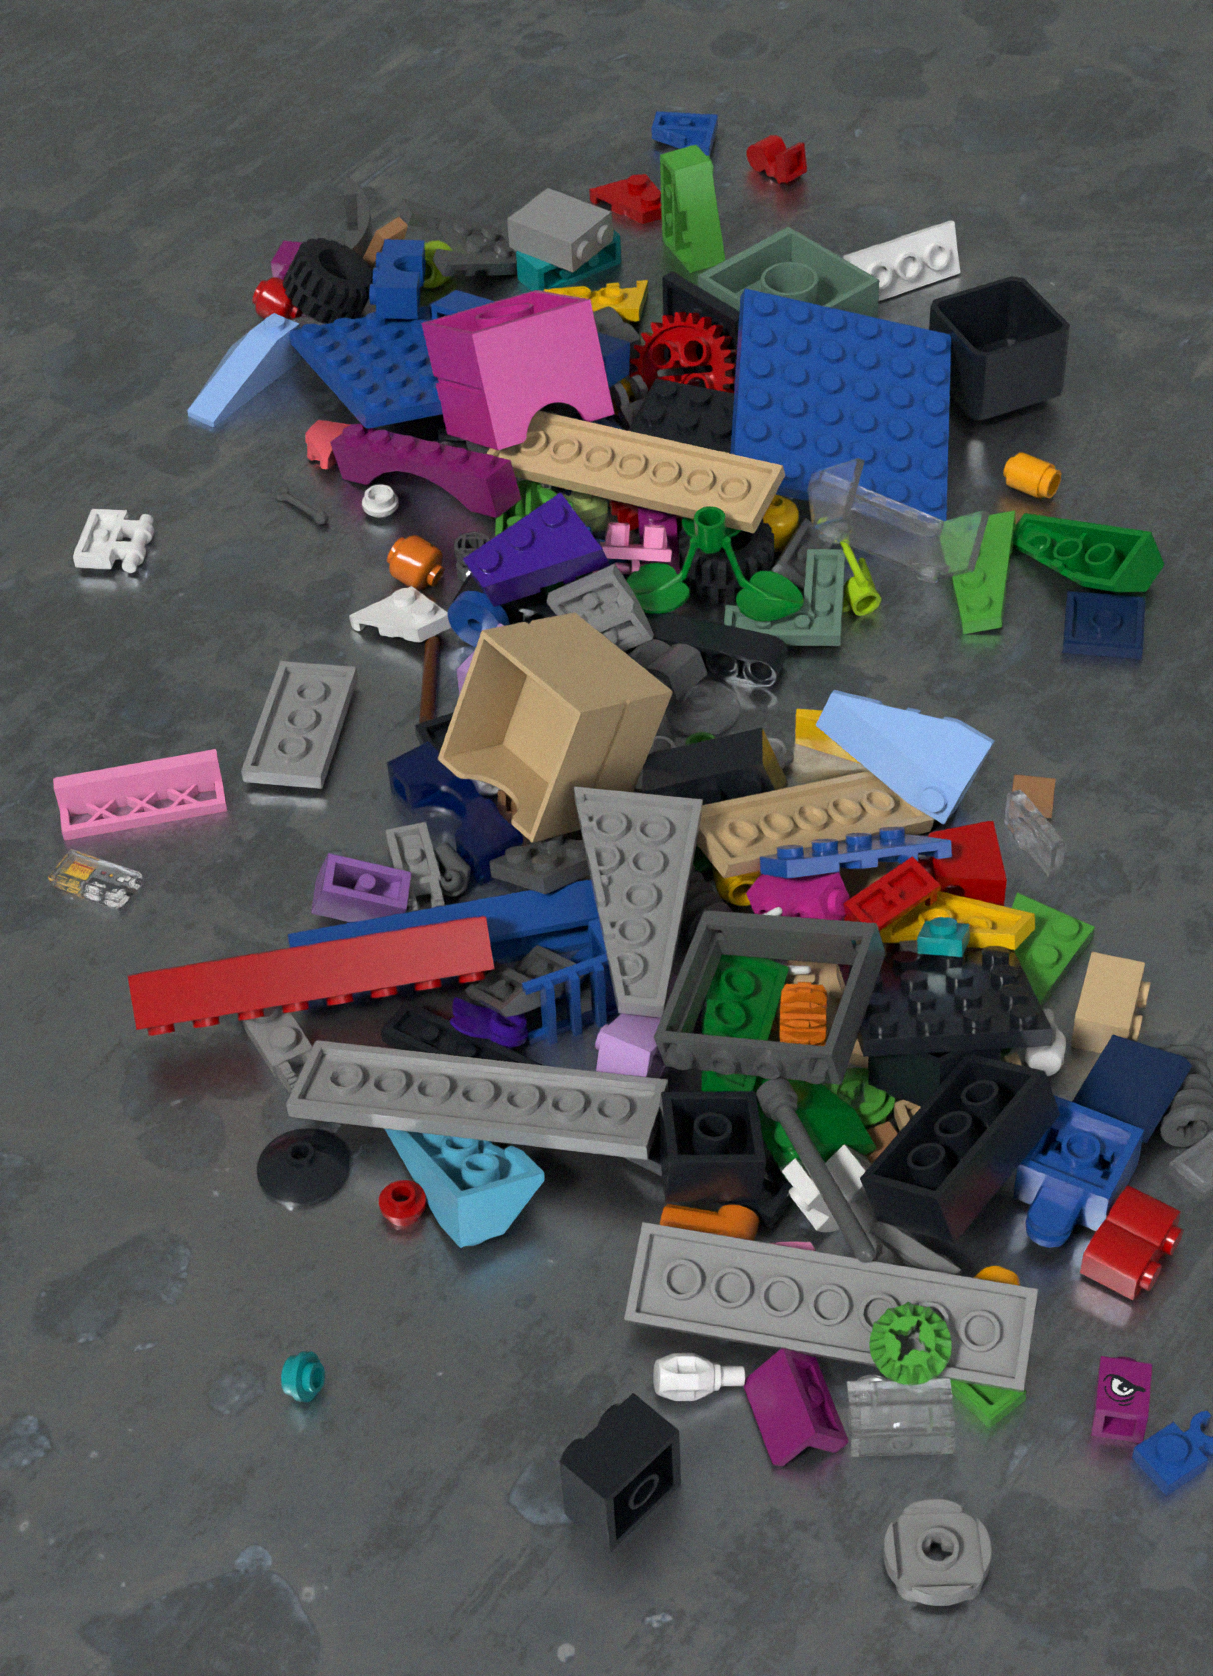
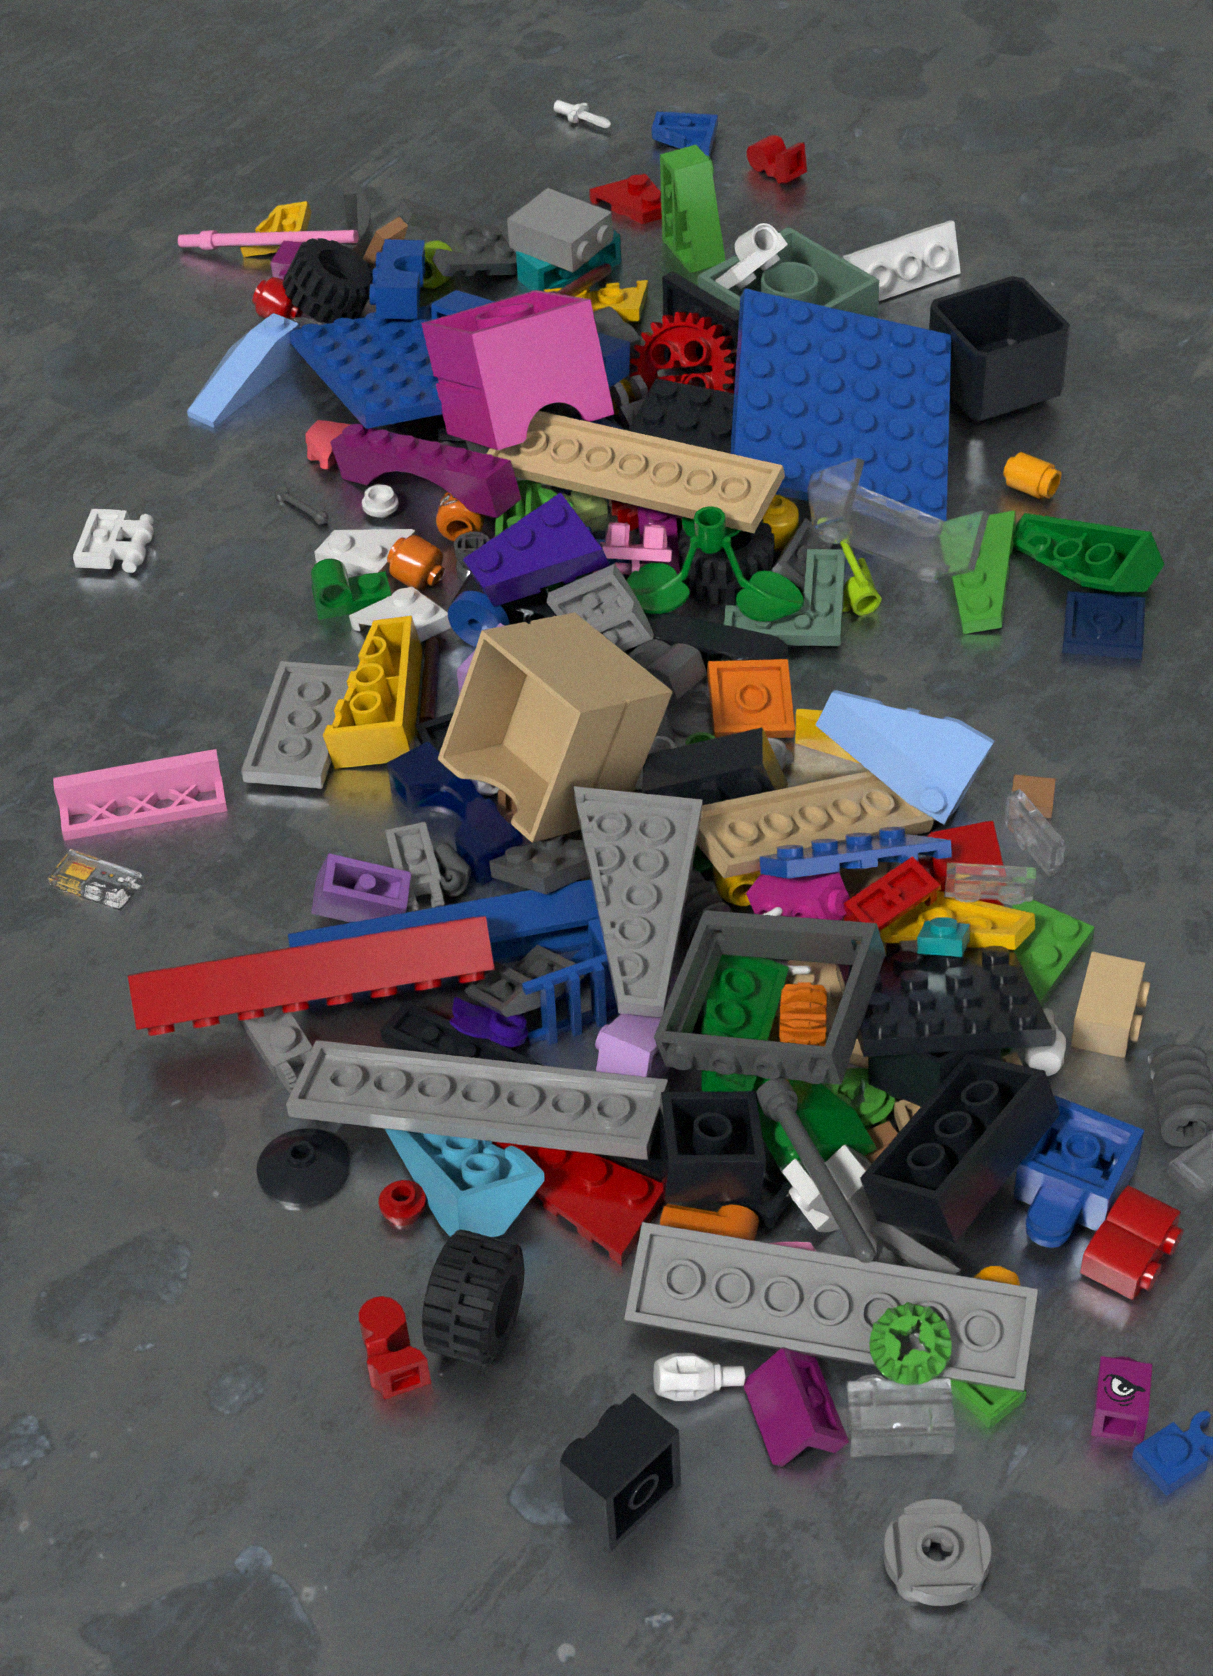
teal plate [281,1351,325,1402] -> none
dark blue tile [1072,1035,1192,1144] -> none
none -> bright pink bar [178,230,359,250]
none -> yellow wing [239,201,312,257]
none -> green plate [311,559,392,620]
none -> white wing [314,529,416,576]
none -> yellow wedge [323,616,422,769]
none -> red leg [358,1296,431,1400]
none -> black tyre [422,1229,525,1367]
none -> orange head [436,492,486,542]
none -> red wing [492,1141,665,1266]
none -> dark red bar [550,263,612,297]
none -> white piece [554,100,611,128]
none -> orange plate [707,659,795,738]
none -> white plate [715,223,788,290]
none -> clear plate [944,862,1036,905]

